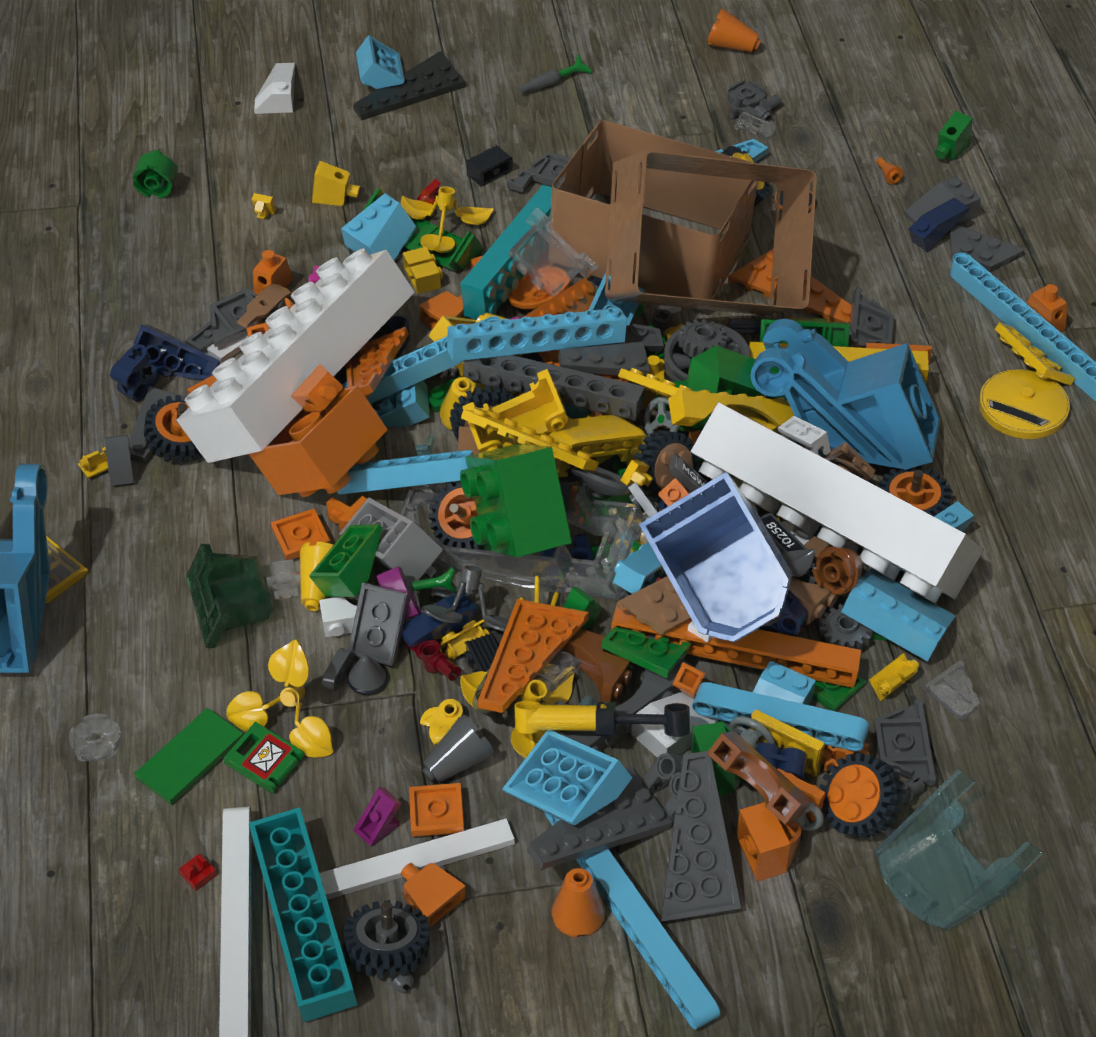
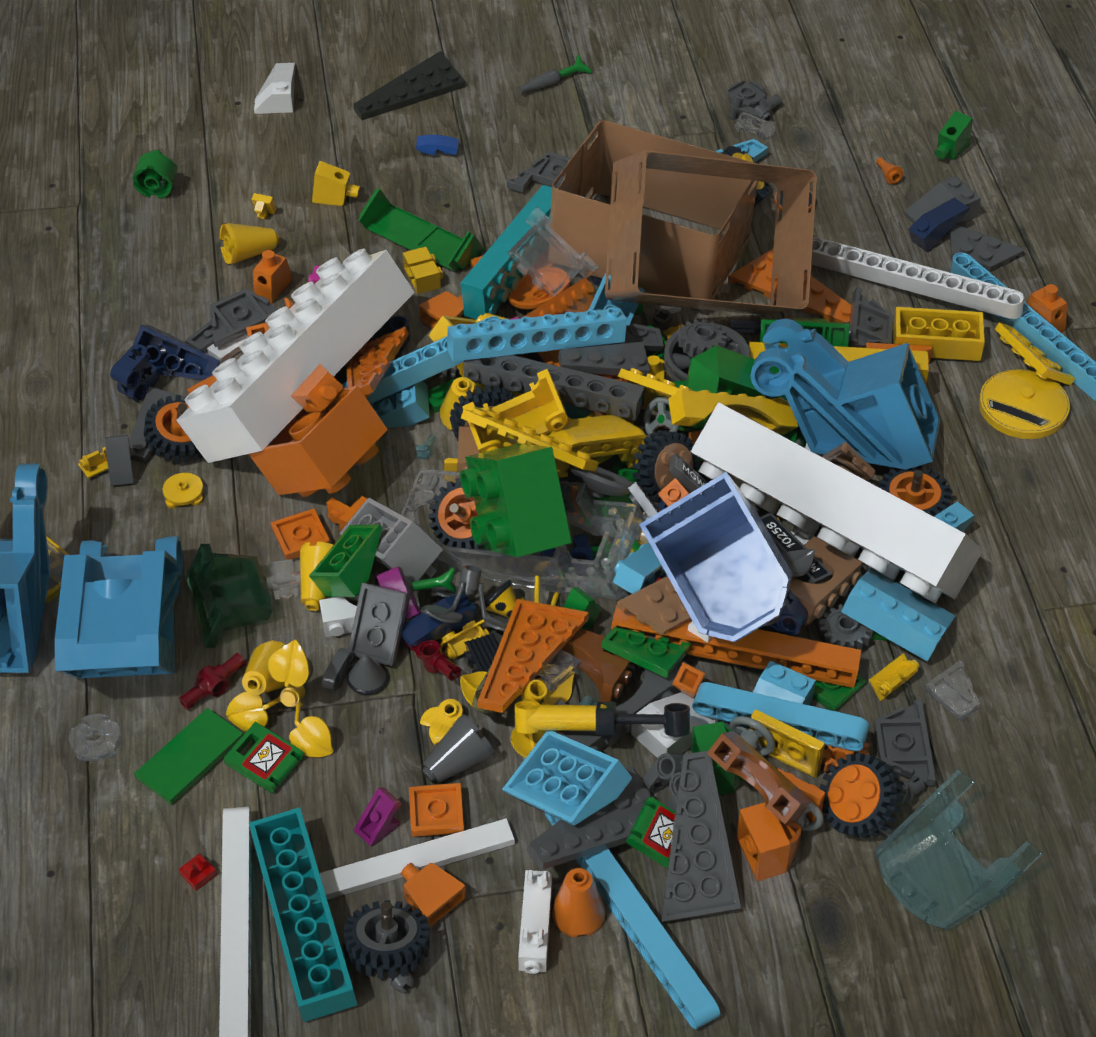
medium nougat piece [237,284,291,328] -> none
medium azure beam [337,450,474,494] -> none
medium azure wedge [341,193,417,261] -> none
medium azure slope [356,35,404,89] -> none
yellow plant [401,186,493,253] -> none
red tile [417,178,442,205] -> none
black brick [466,145,513,186] -> none
yellow tile [620,460,653,487] -> none
orange cone [707,9,761,53] -> none
dark blue piece [755,742,807,781] -> none
white hinge [778,416,831,455] -> none
dark orange cone [813,547,863,594] -> none
none -> dark azure piece [55,536,183,679]
none -> yellow piece [163,473,203,509]
none -> dark red pin [178,653,246,710]
none -> yellow cone [219,223,279,264]
none -> yellow cone [242,640,286,695]
none -> blue slope [416,135,459,155]
none -> hat [485,580,517,618]
none -> white brick [518,870,553,974]
none -> container [626,797,675,869]
none -> white beam [811,237,1024,319]
none -> yellow brick [893,307,985,361]

